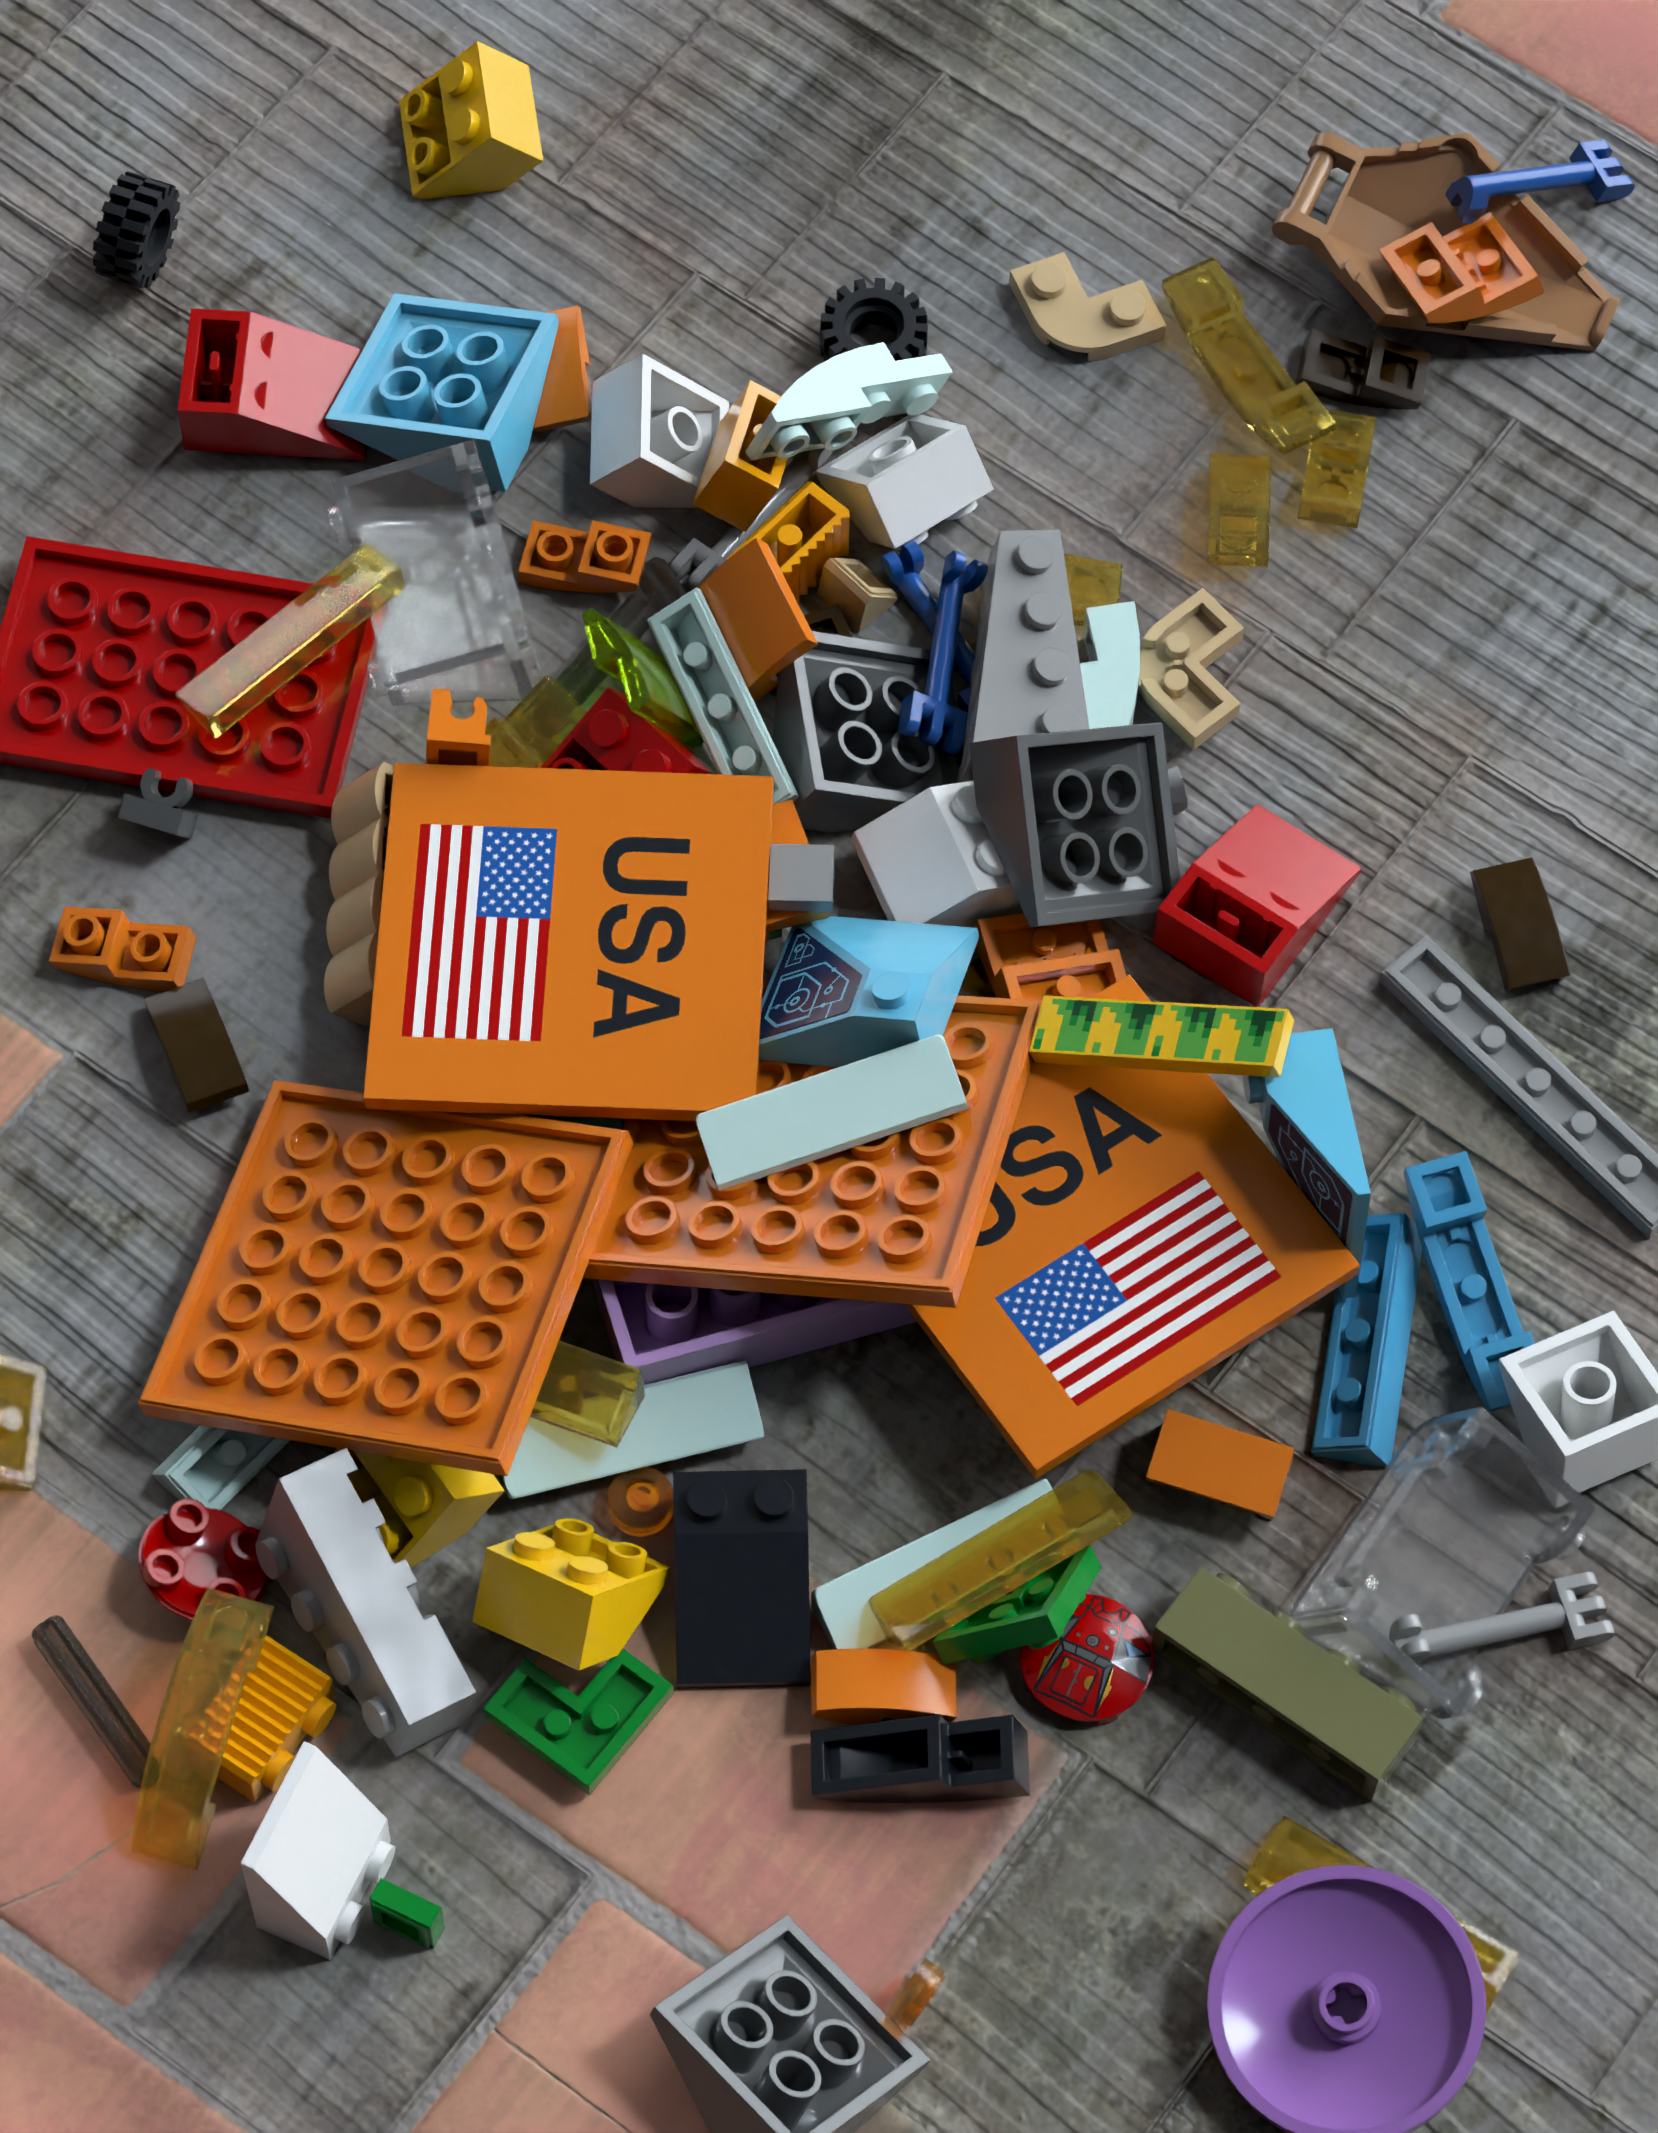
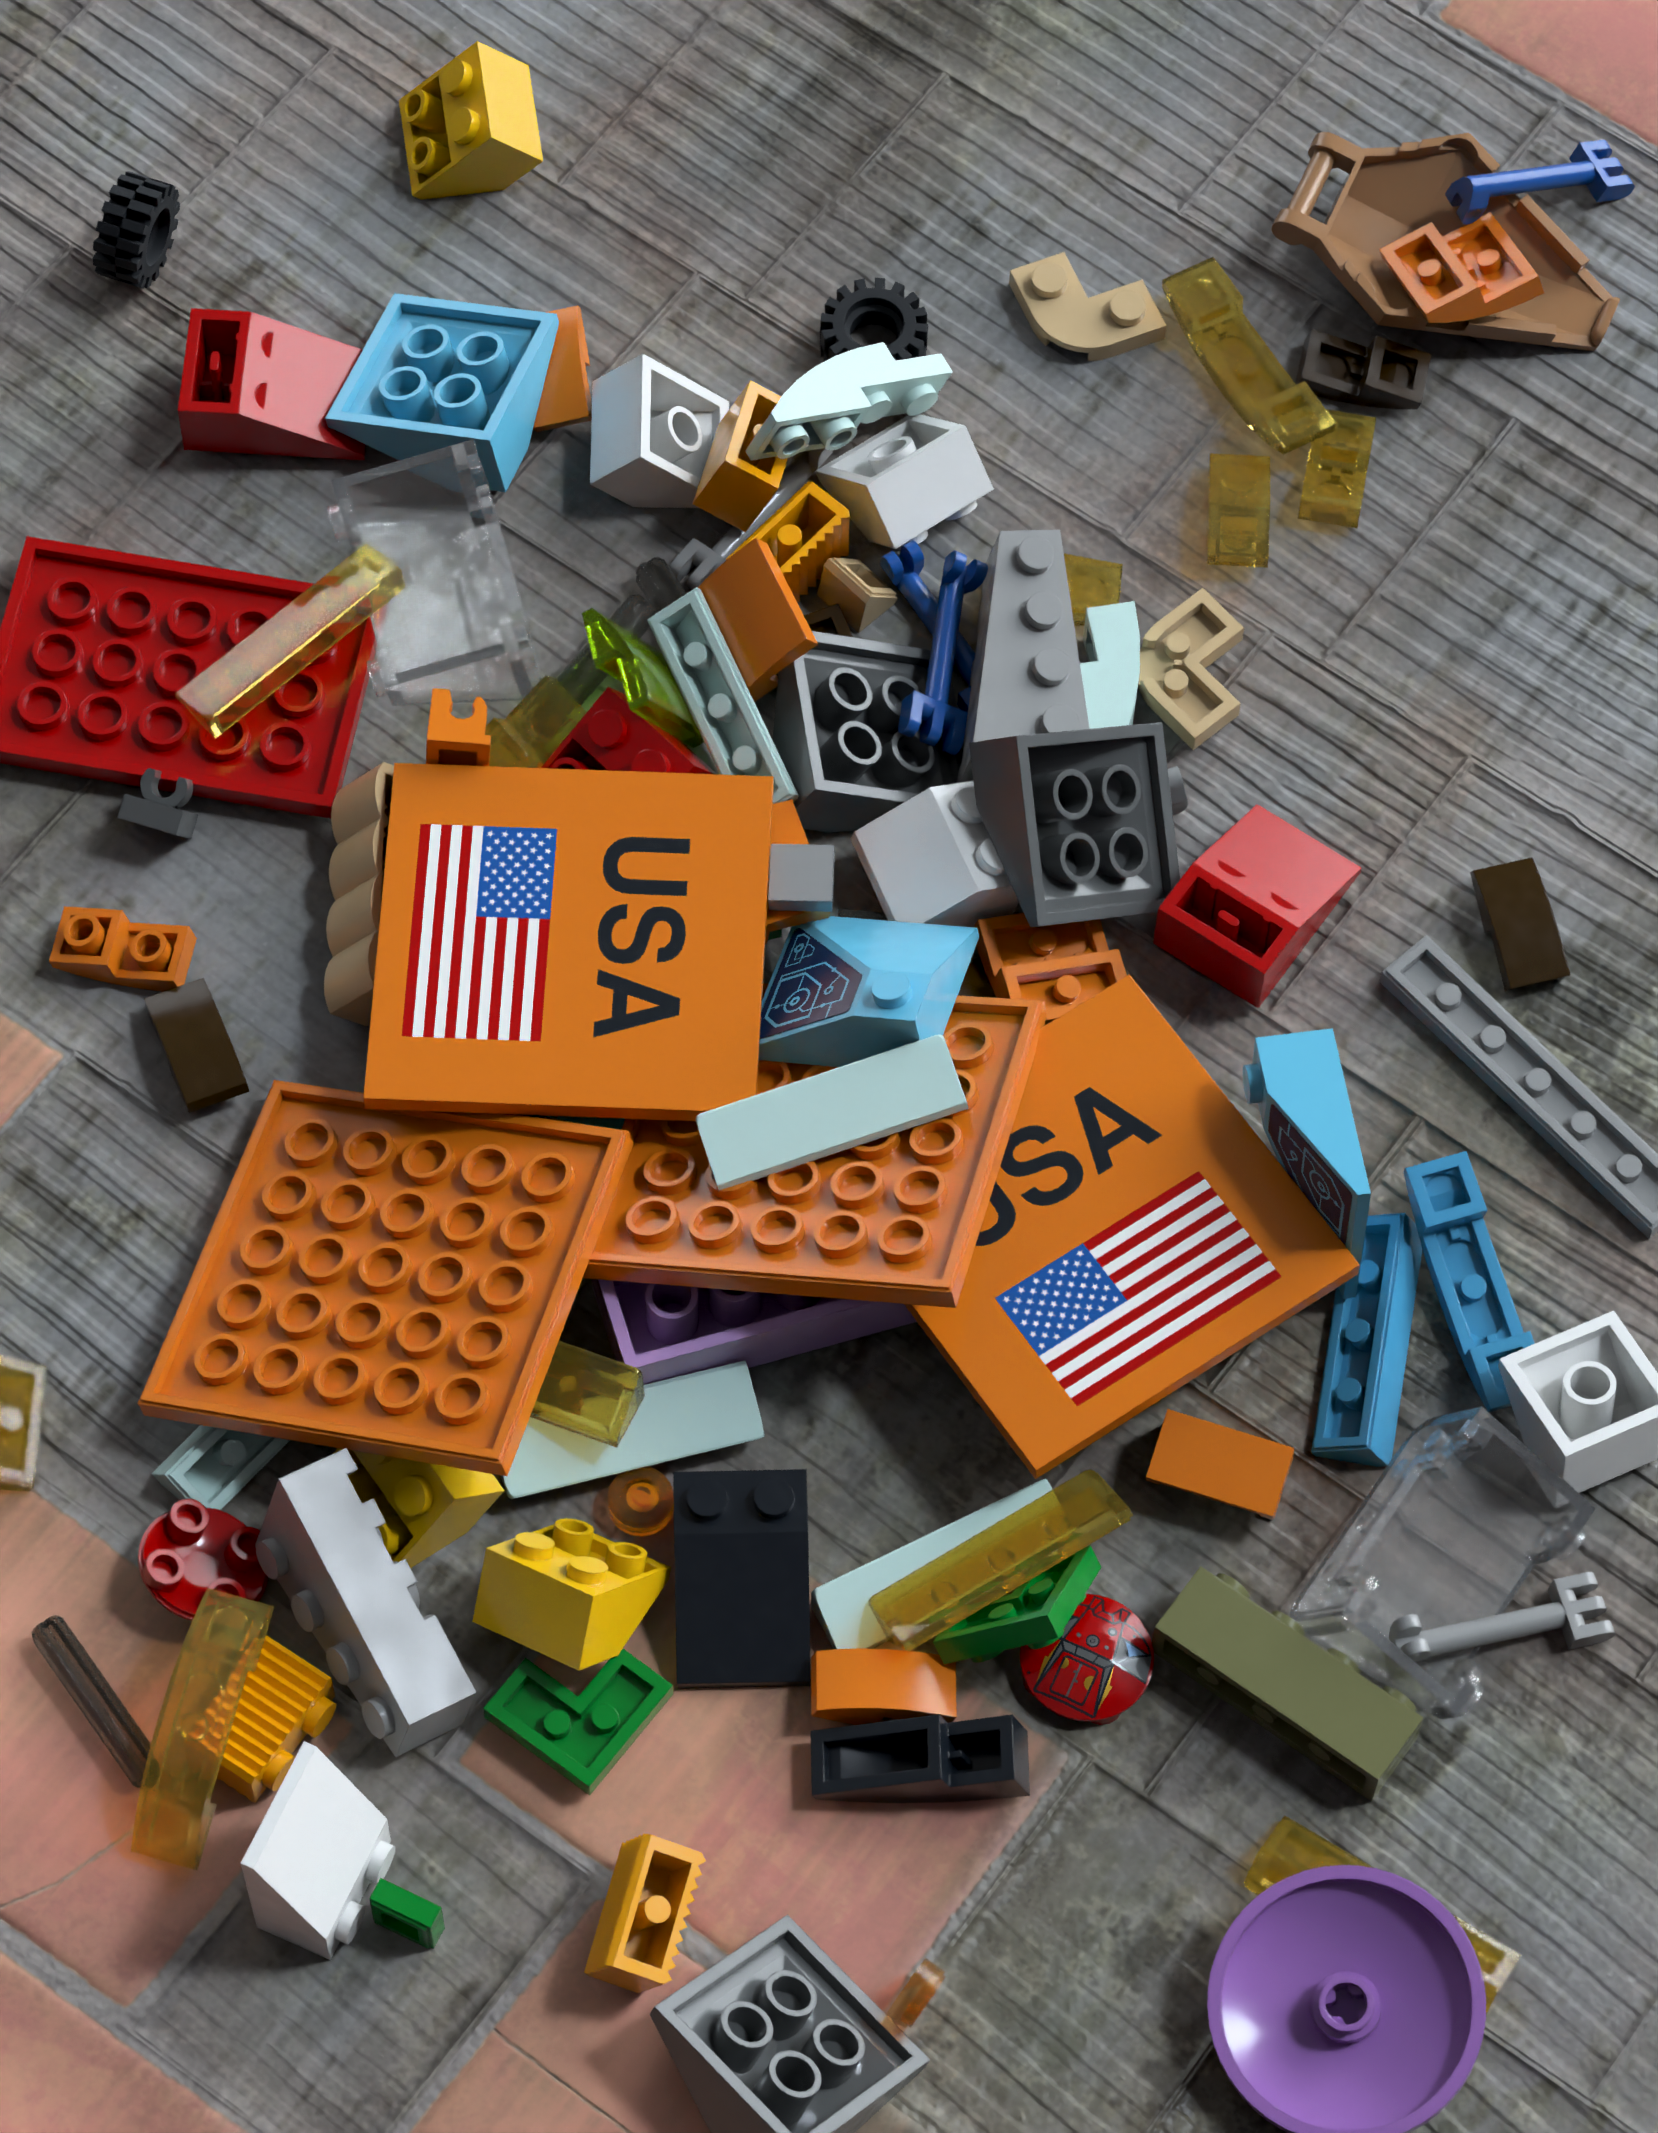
orange slope [518,520,652,593] -> none
tile [1029,996,1294,1078] -> none
none -> light orange brick [584,1833,706,1993]

